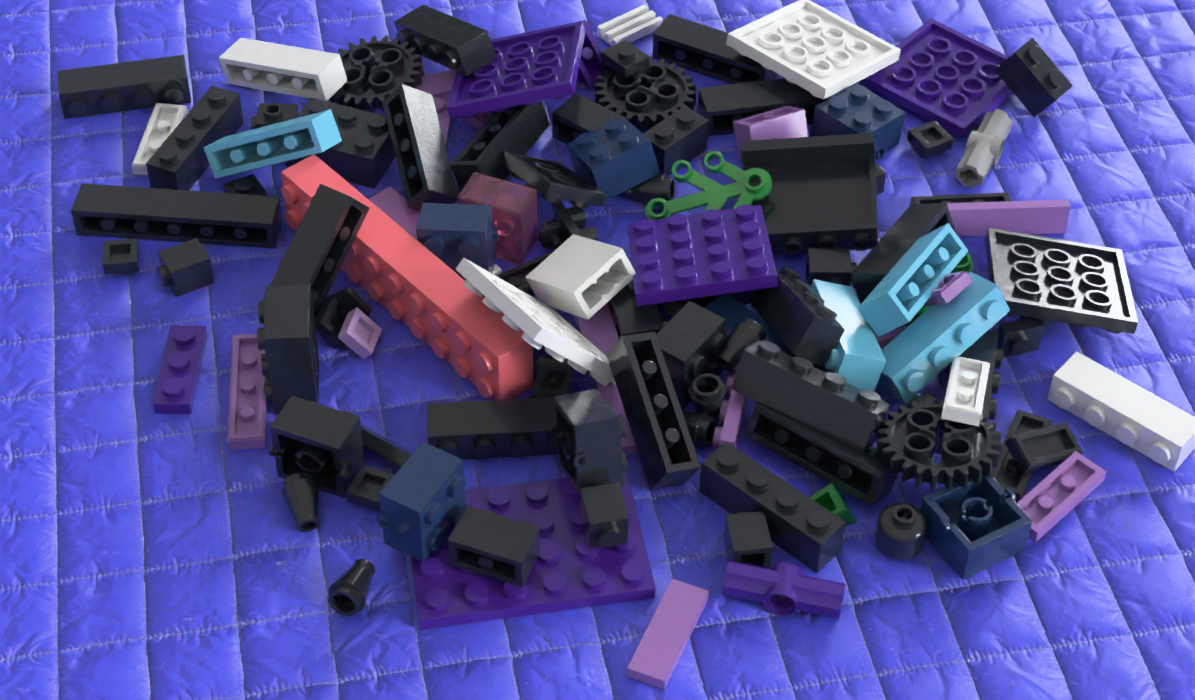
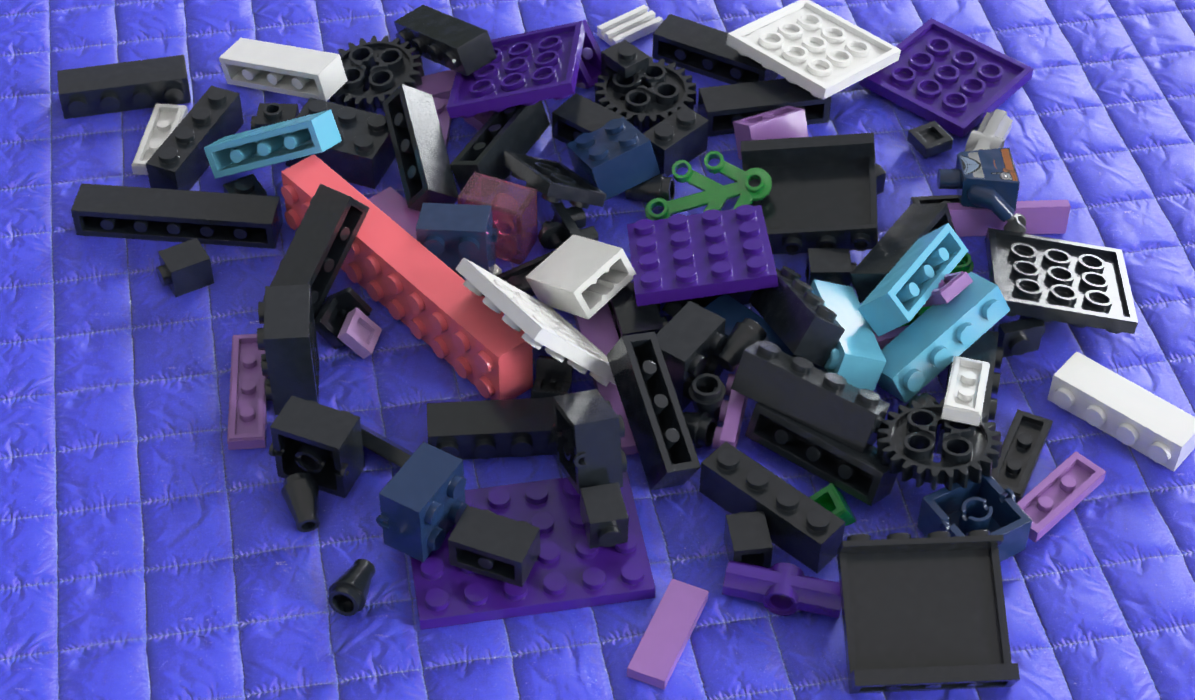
black plate [102,238,140,275] -> none
dark purple plate [153,325,207,414] -> none
black plate [346,465,394,512] -> none
dark blue brick [810,83,906,160] -> none
black head [875,503,928,560] -> none
black brick [994,38,1073,117] -> none
black tile [1004,422,1084,474] -> none
none -> black panel [837,530,1020,694]
none -> dark blue torso [937,148,1026,233]

